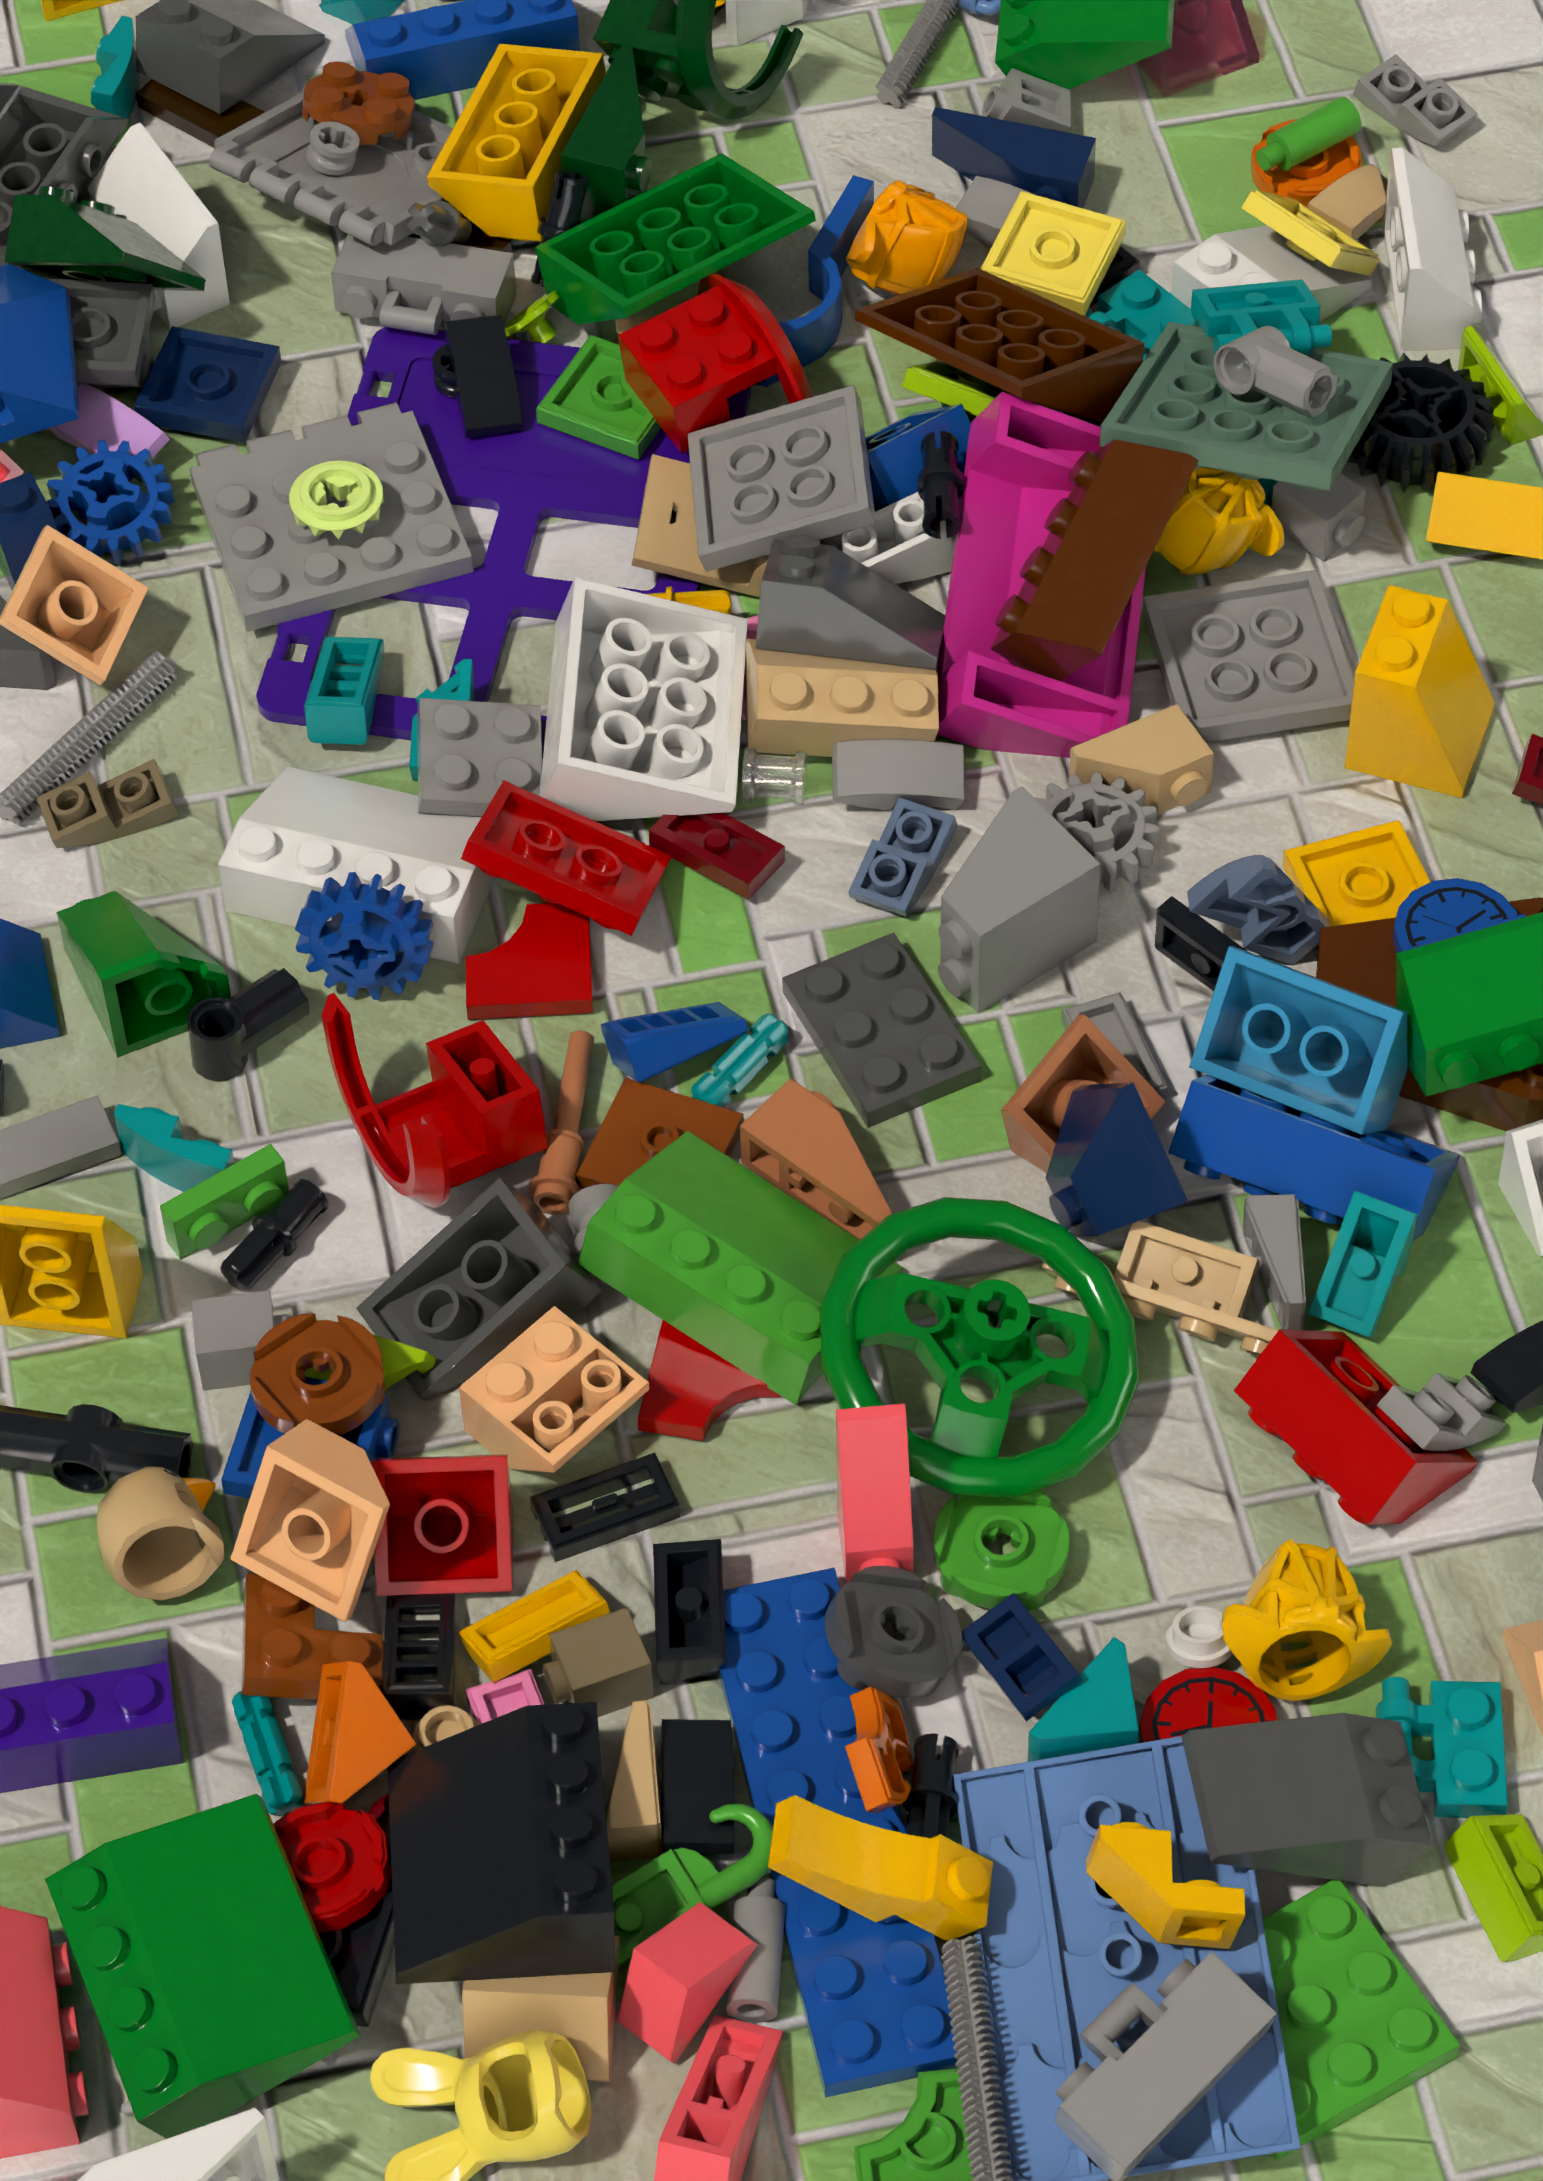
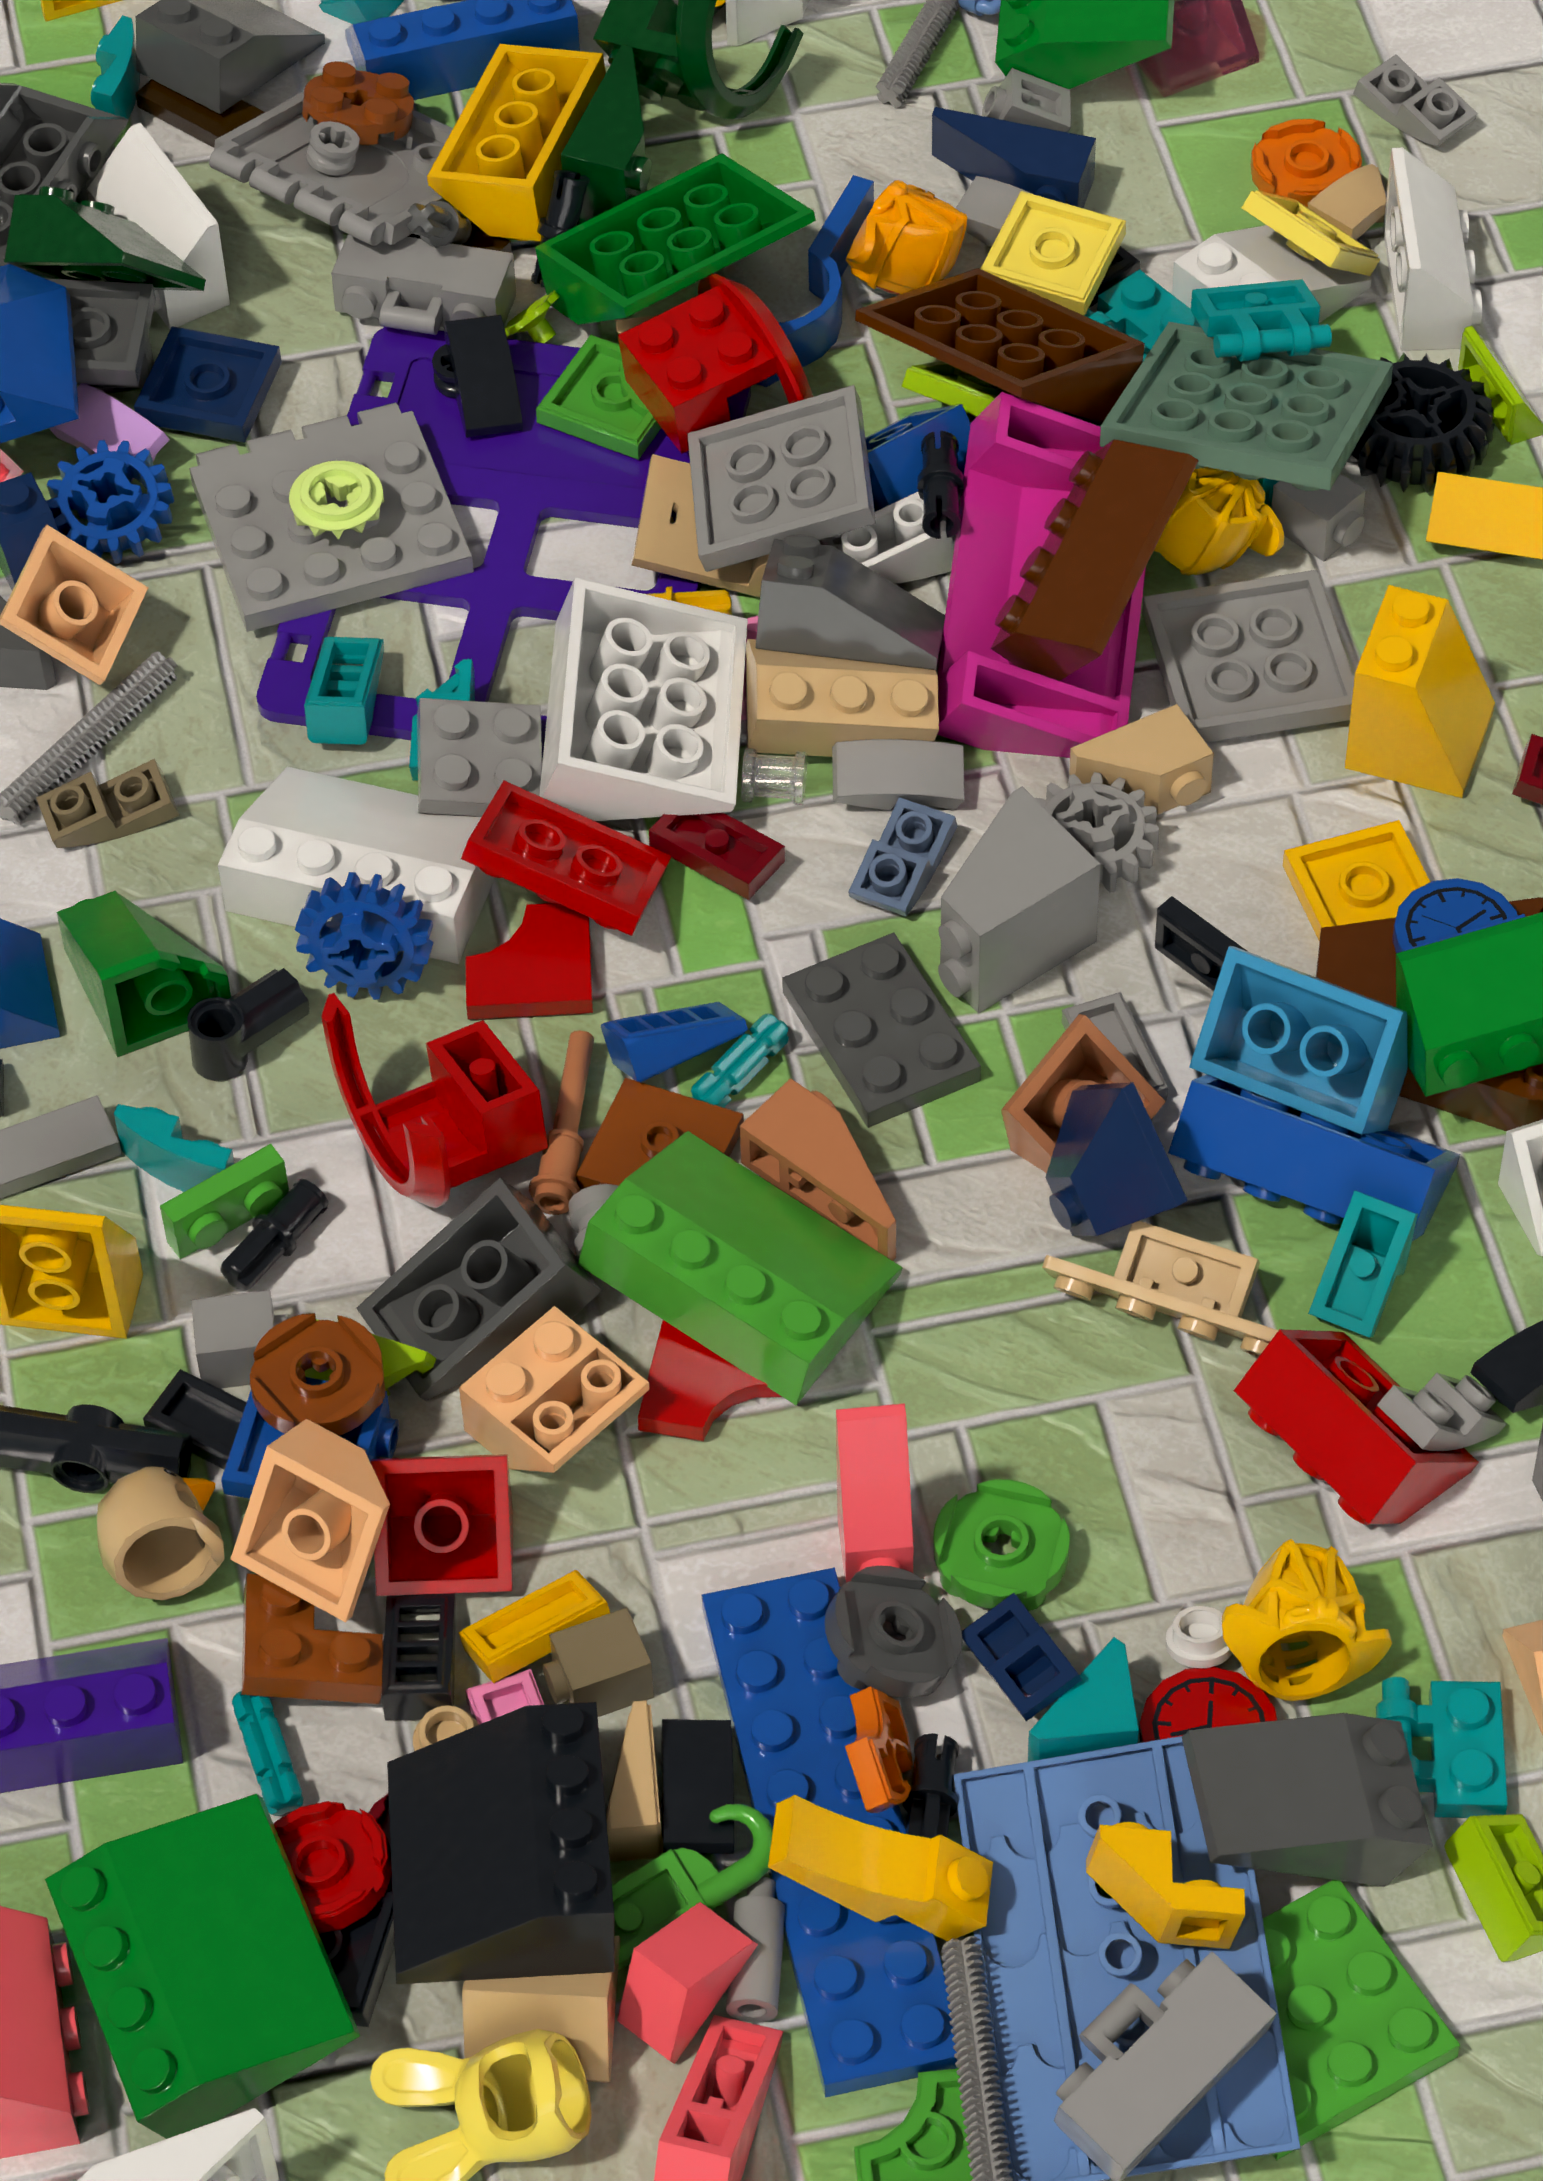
orange slope [303,1661,416,1805] -> none
black tile [530,1452,680,1562] -> none
black slope [653,1539,726,1685] -> none
green piece [820,1197,1139,1498] -> none
sand blue slope [1187,855,1330,965] -> none
light grey piece [1214,325,1338,418] -> none
light grey slope [1243,1194,1306,1330] -> none
bright green cylinder [1256,97,1361,171] -> none
none -> black tile [143,1369,247,1469]

